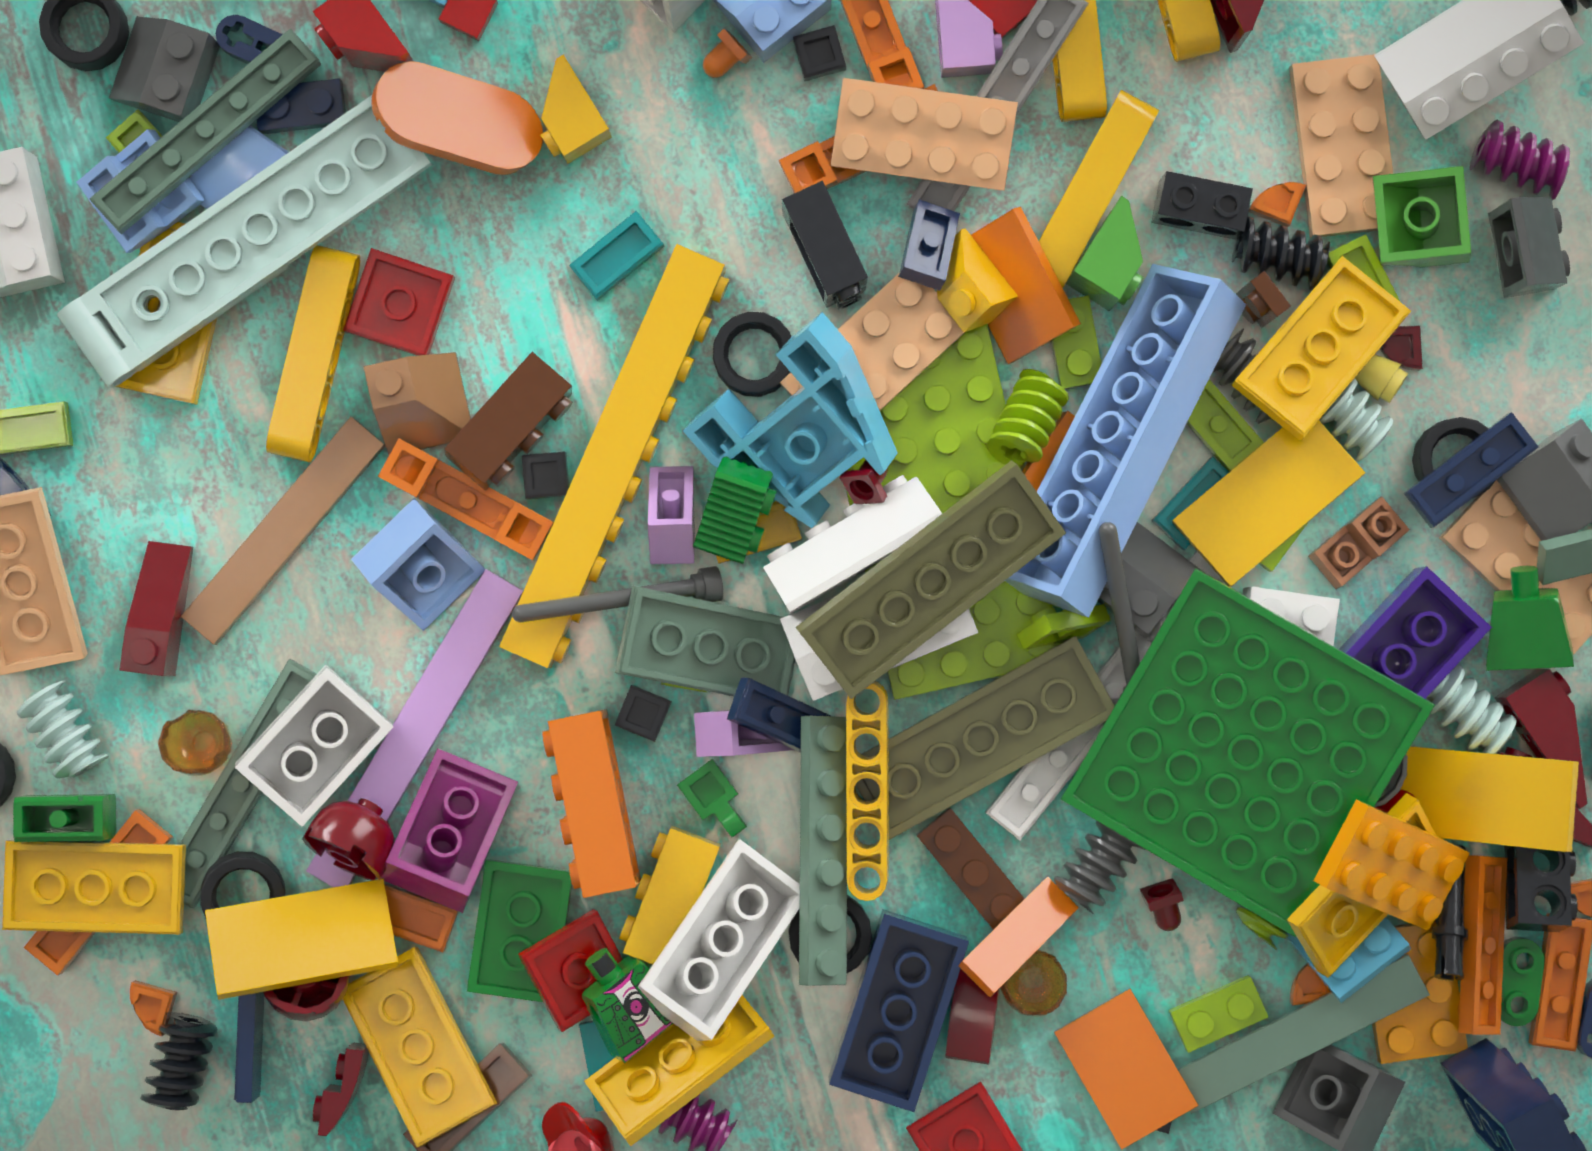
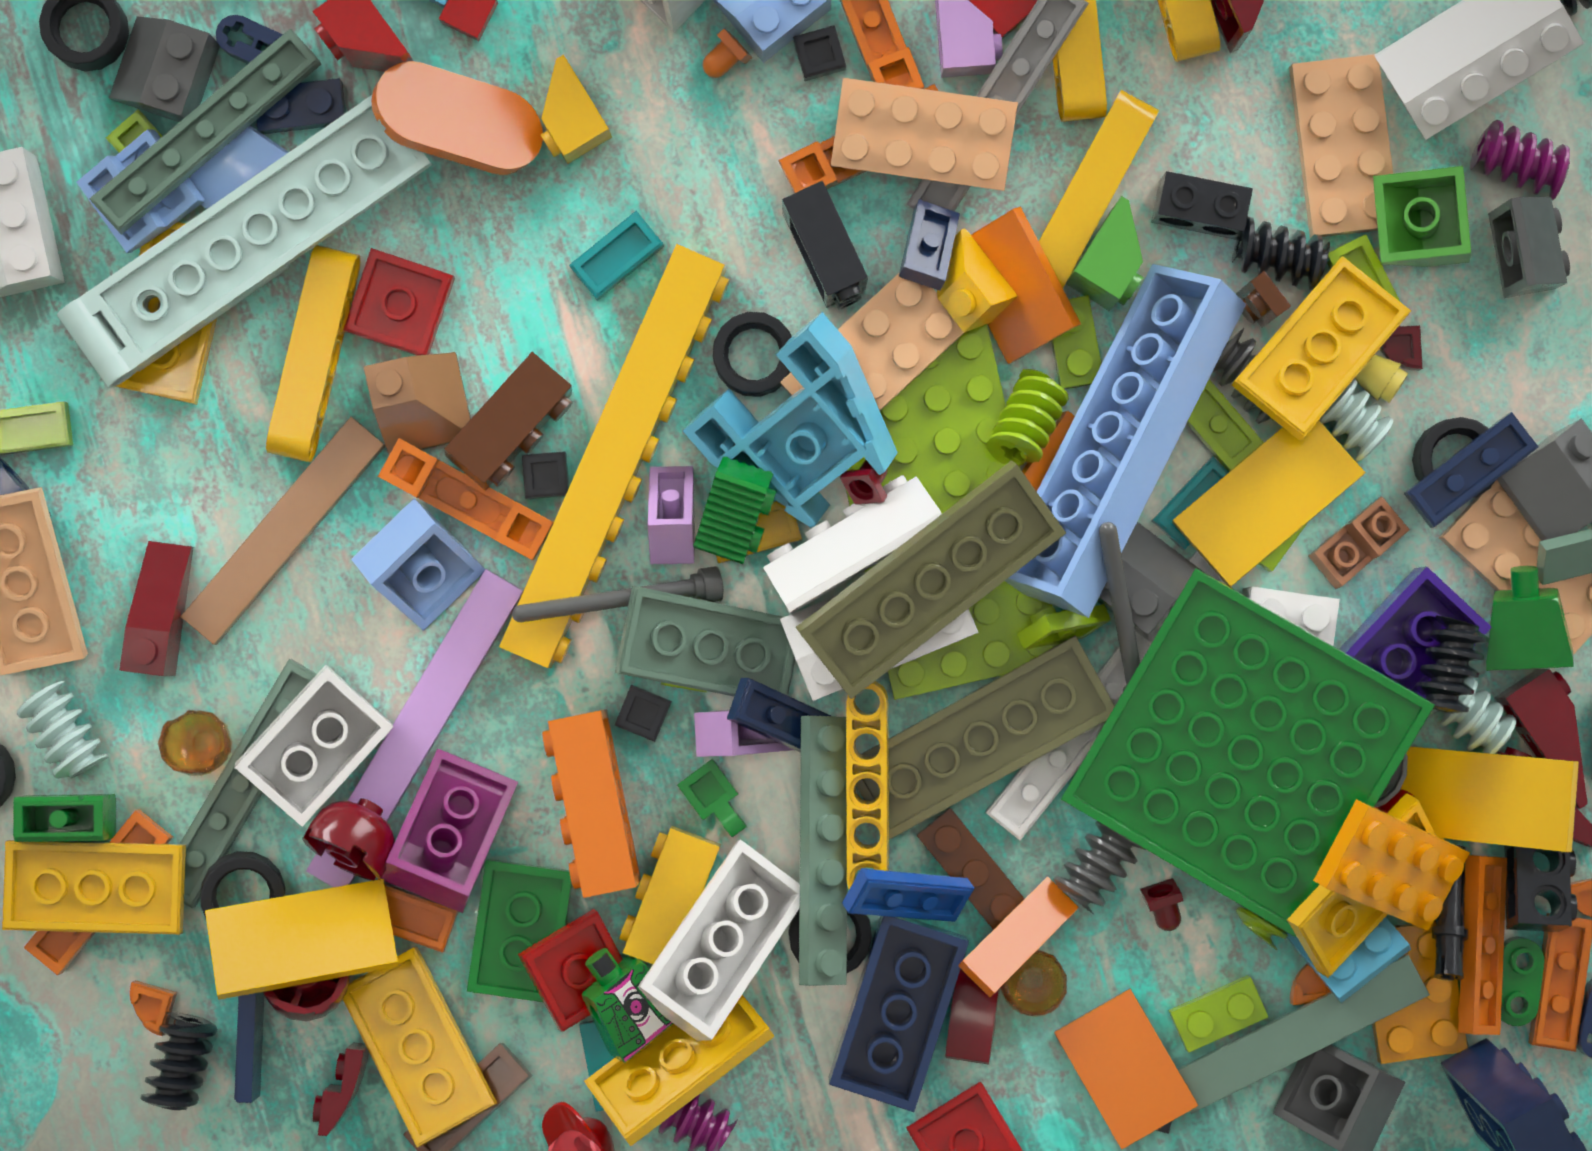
orange tile [1248,182,1306,227] -> none
none -> blue tile [842,868,974,922]
none -> black piece [1415,615,1490,714]

